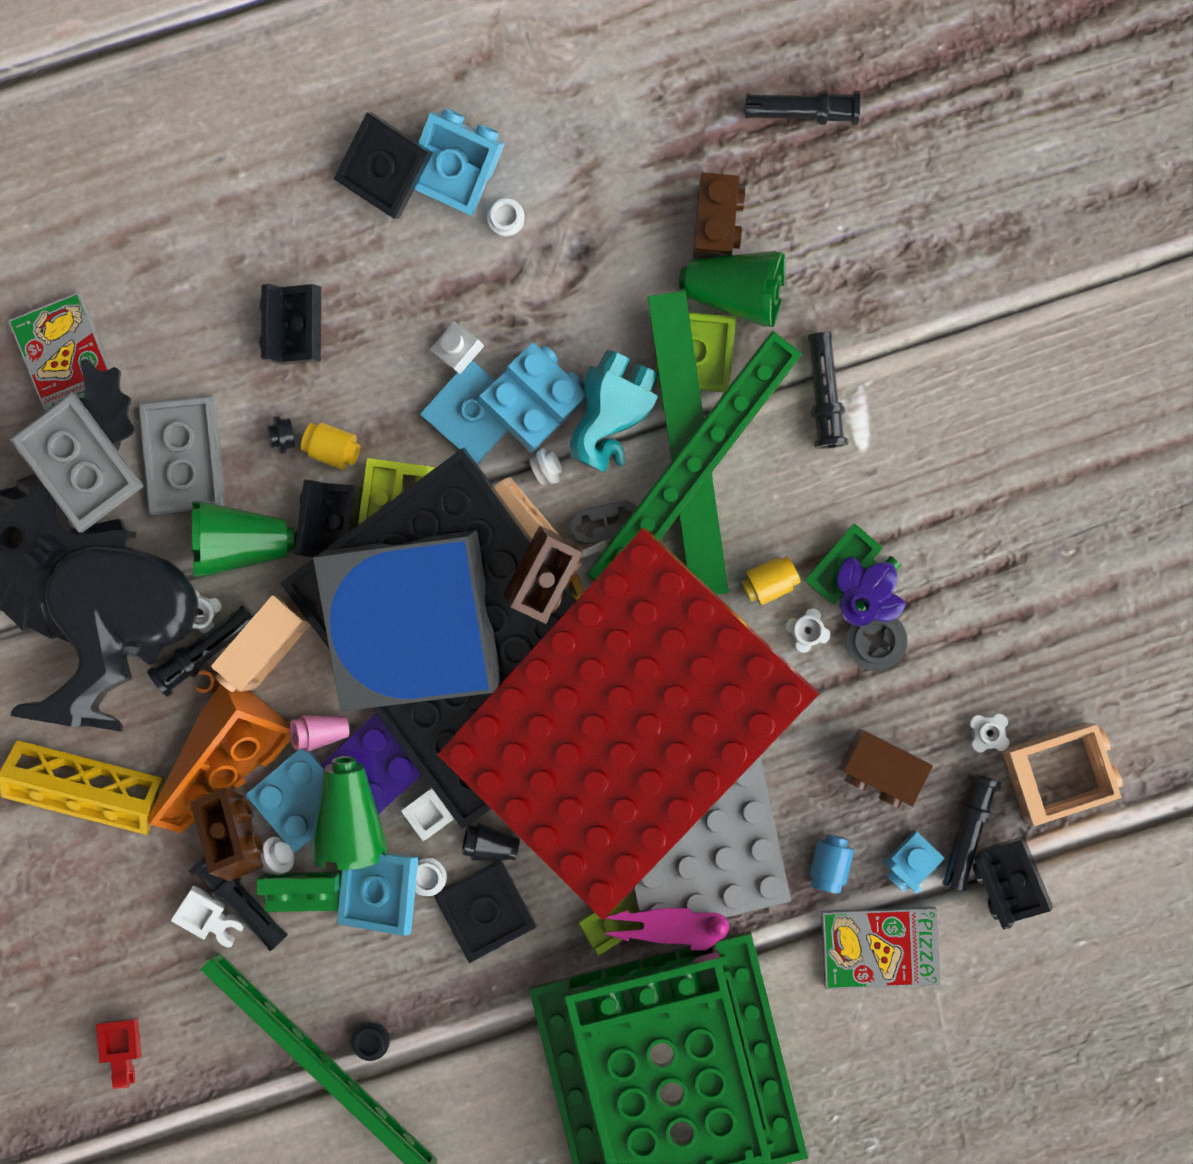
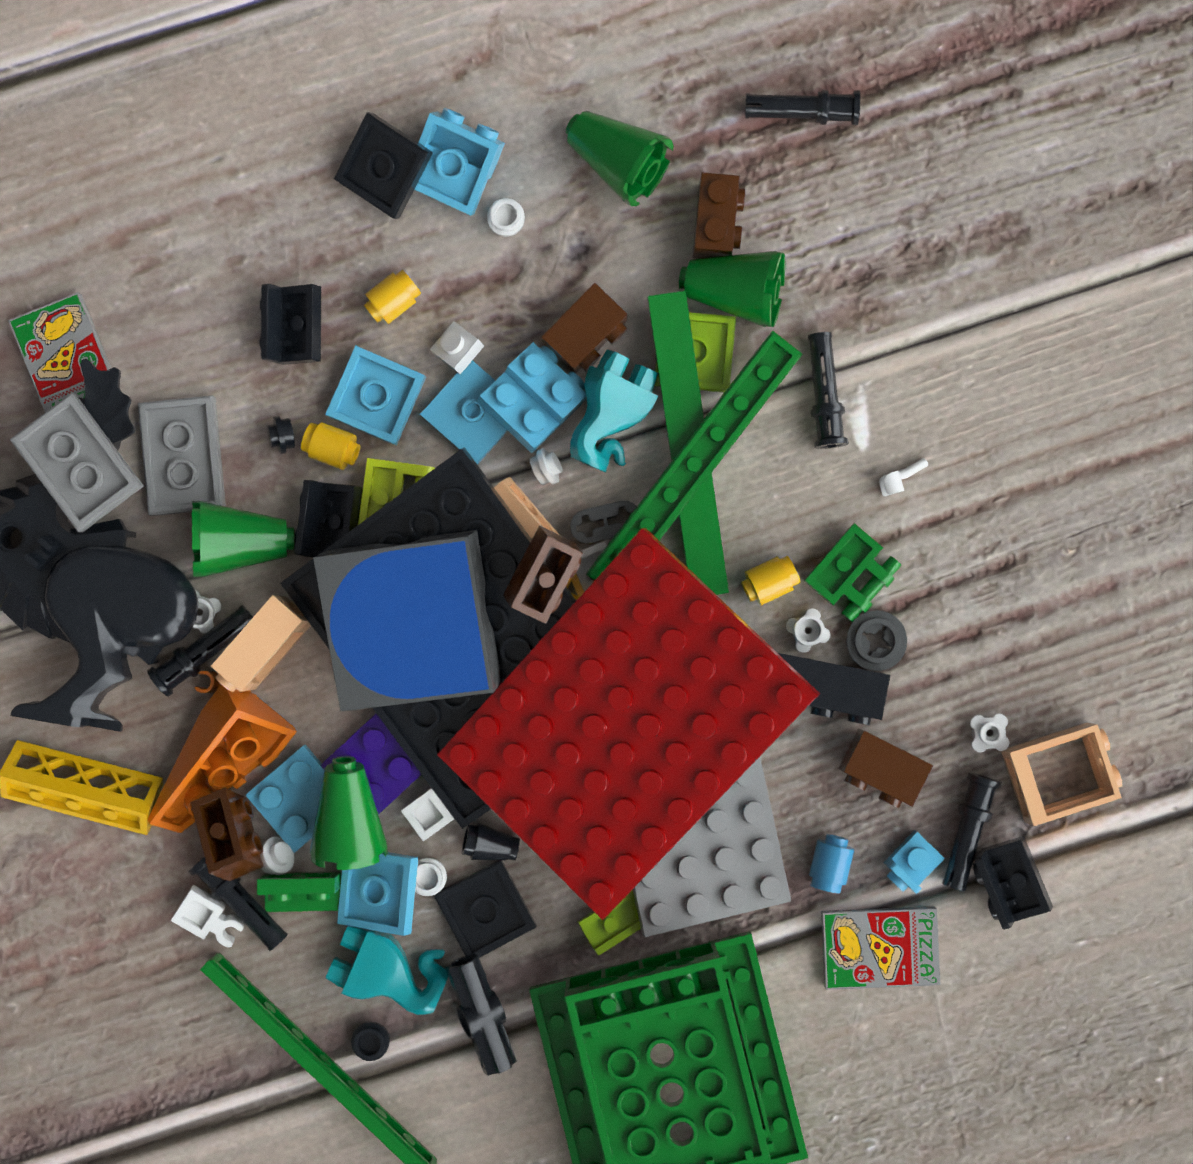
red plate [96,1018,142,1089] -> none
bright pink cone [289,715,349,752] -> none
dark pink piece [605,908,729,950] -> none
dark purple plate [836,557,906,626] -> none
none -> medium azure plate [325,345,426,446]
none -> teal hips [325,926,449,1015]
none -> yellow brick [364,269,421,324]
none -> black piece [445,954,517,1076]
none -> reddish brown brick [542,283,628,373]
none -> green cone [566,111,674,207]
none -> black brick [778,653,891,725]
none -> white hand [879,458,928,496]

